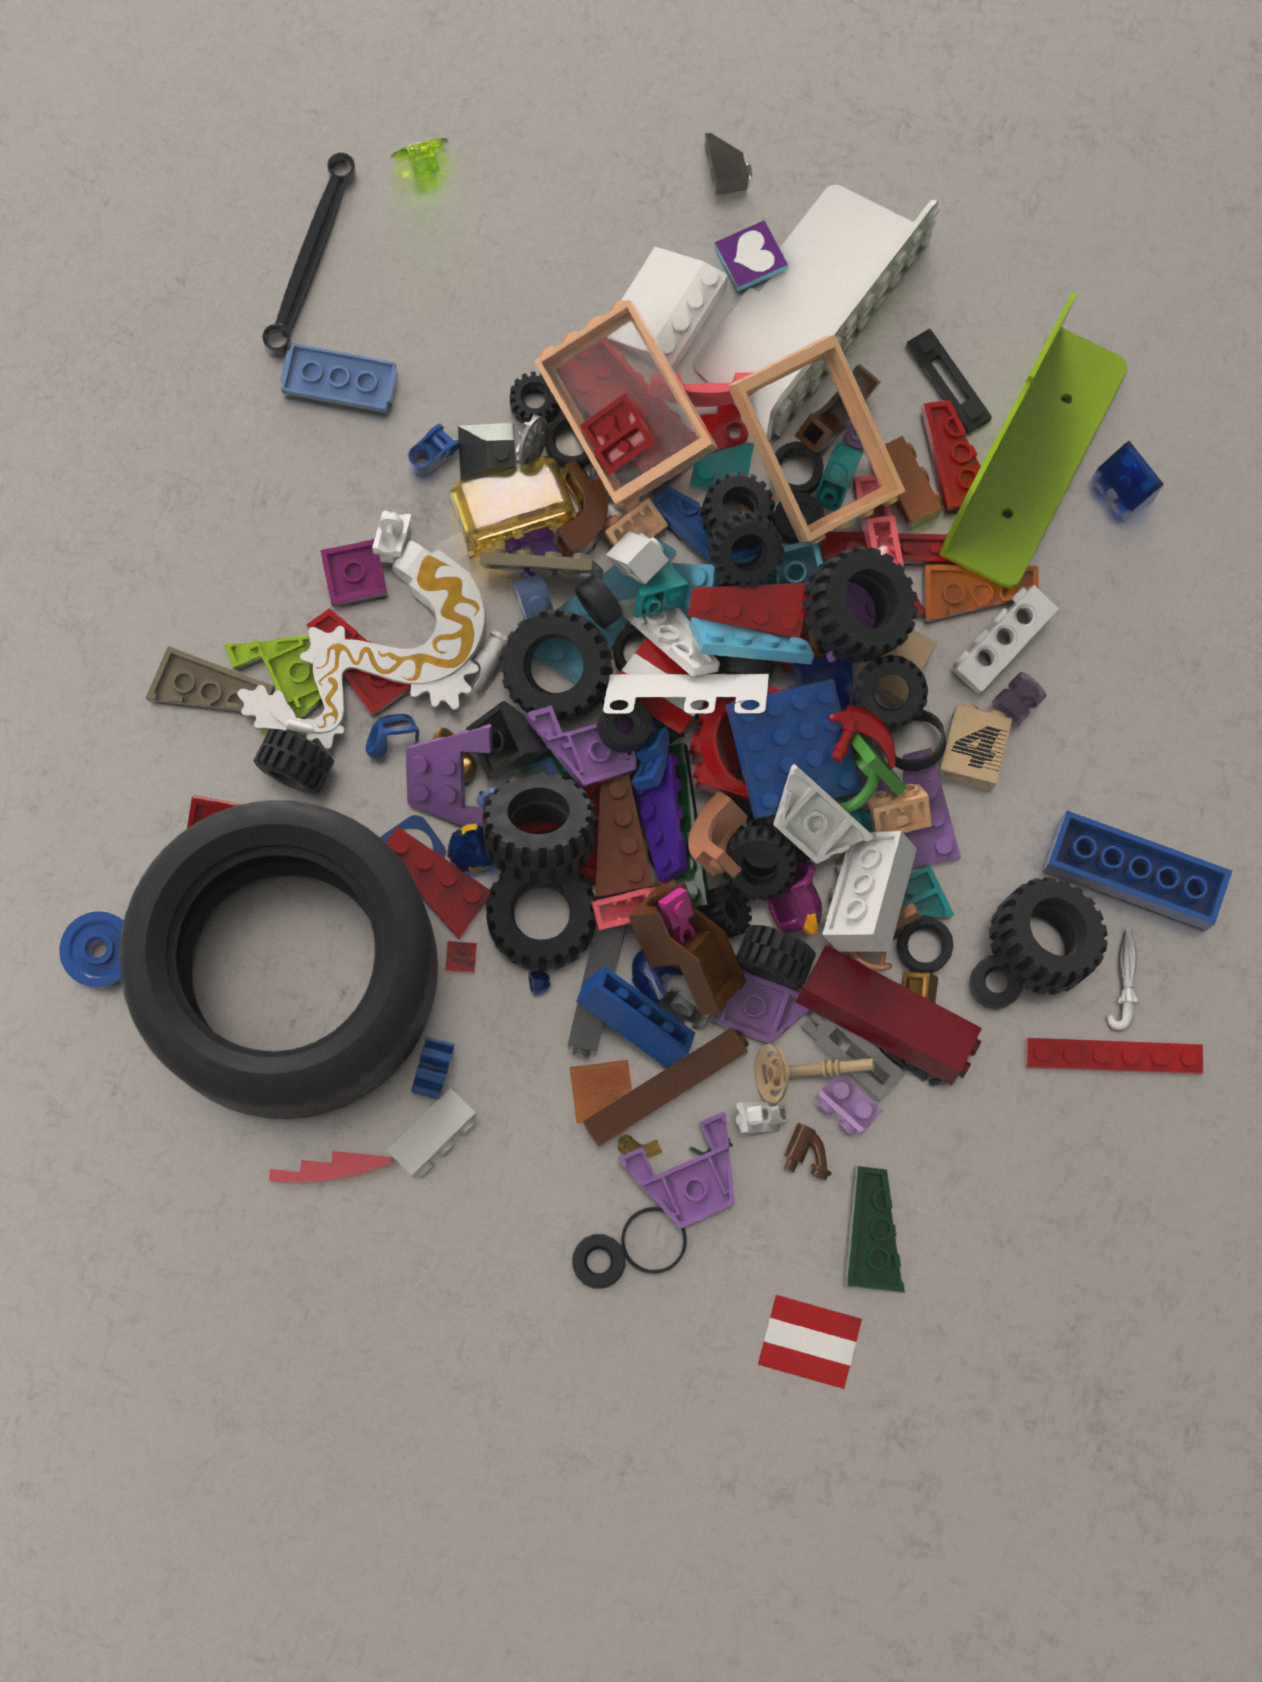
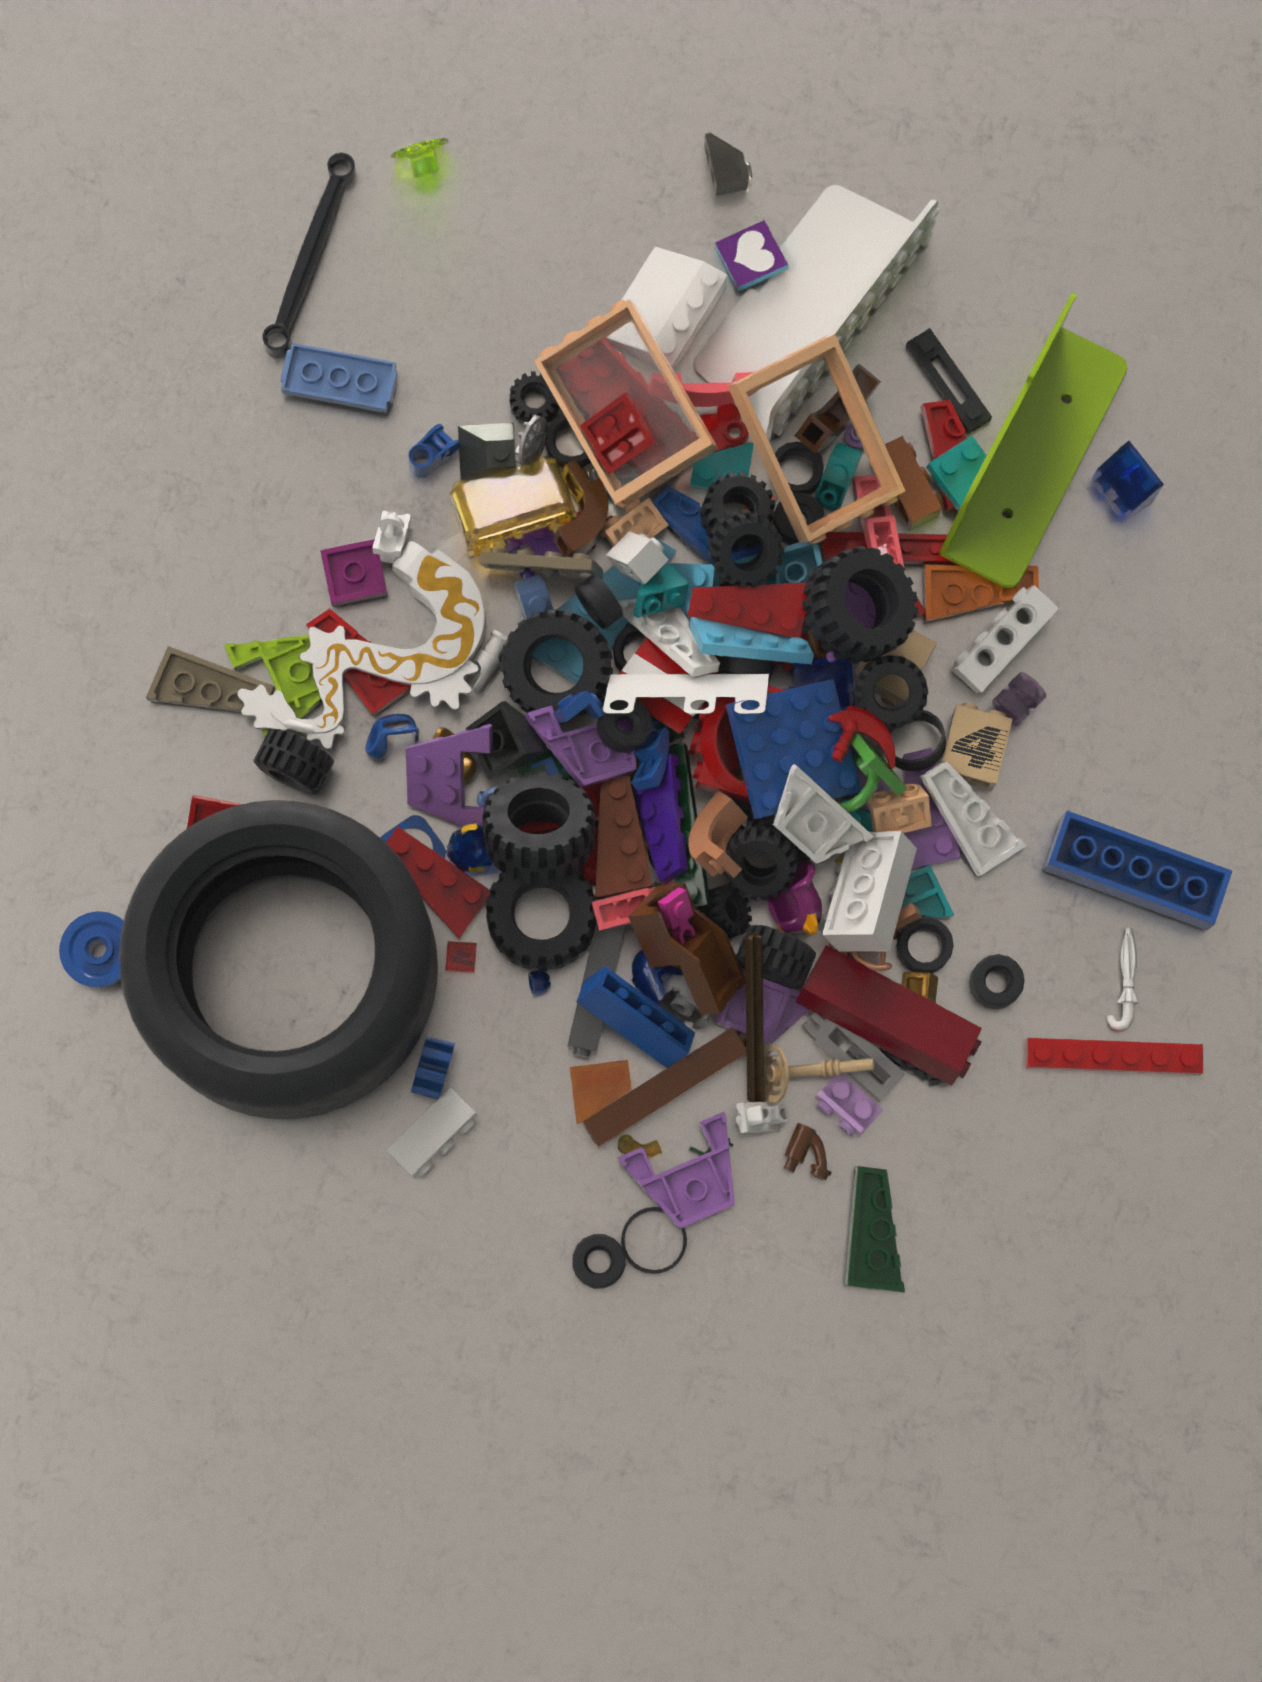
coral slope [269,1151,394,1184] -> none
red sticker [758,1295,862,1389] -> none
black tyre [989,877,1108,995] -> none
none -> blue bracket [553,691,604,722]
none -> dark brown axle [745,933,765,1102]
none -> white wing [920,761,1027,876]
none -> teal wing [926,436,987,511]

